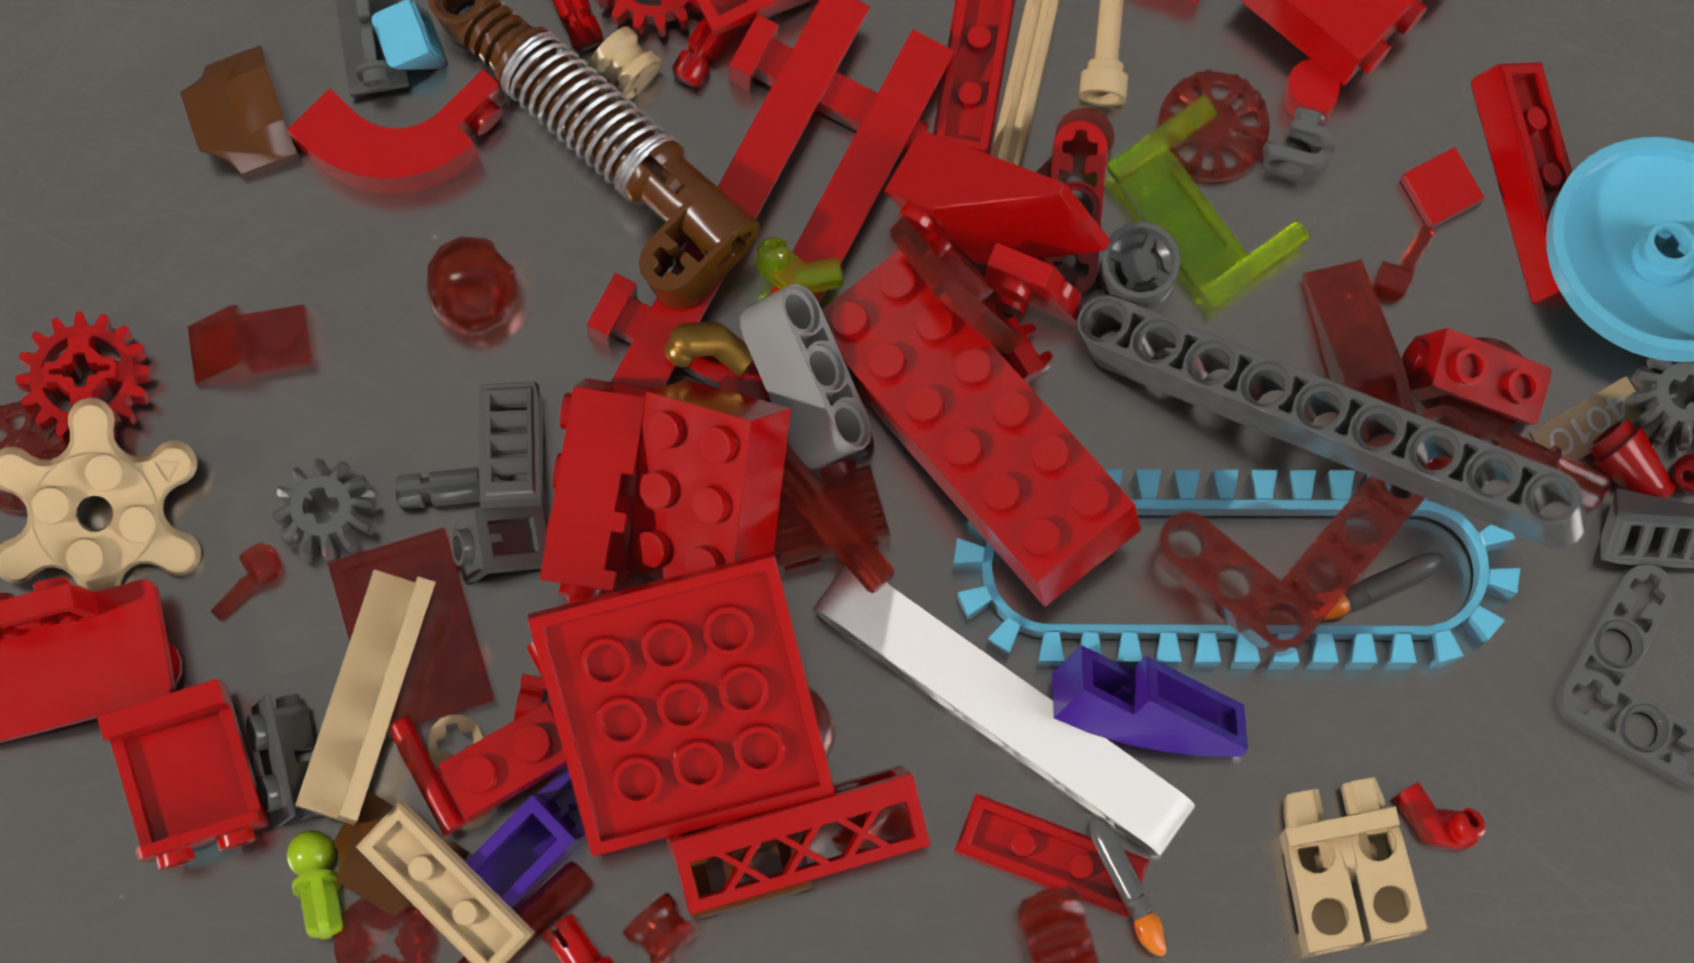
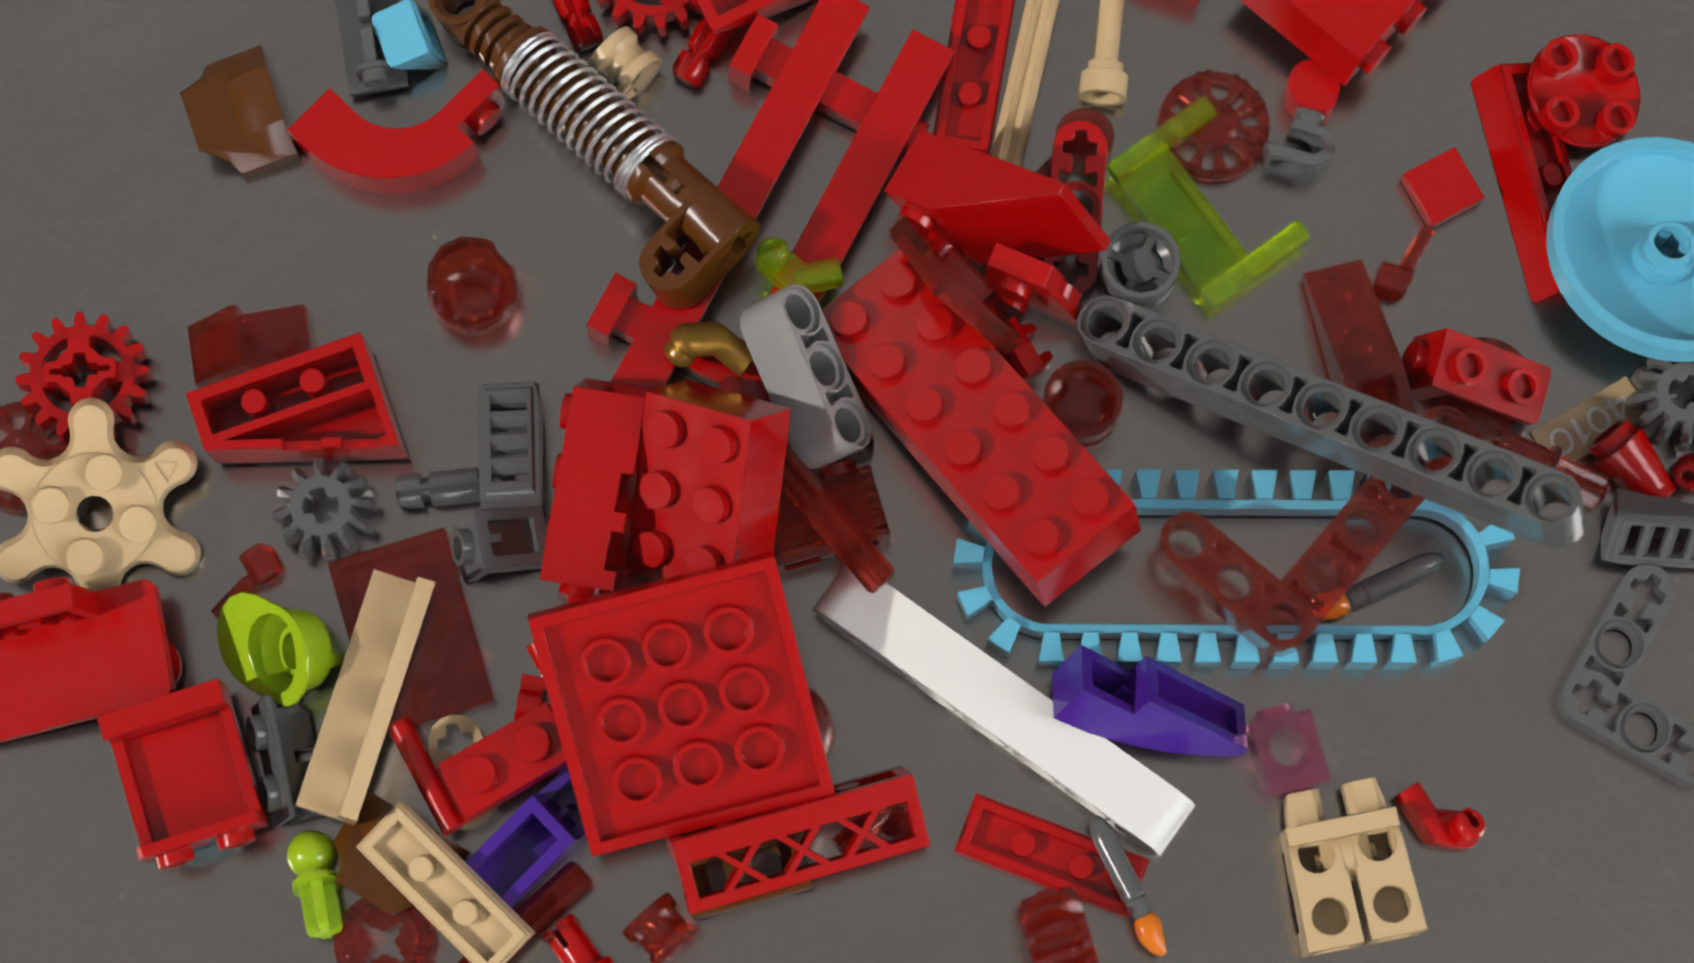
none -> red wedge [185,332,409,464]
none -> lime piece [217,592,344,707]
none -> clear red wheel [1042,359,1123,452]
none -> clear pink brick [1246,703,1331,802]
none -> red dish [1527,34,1641,148]

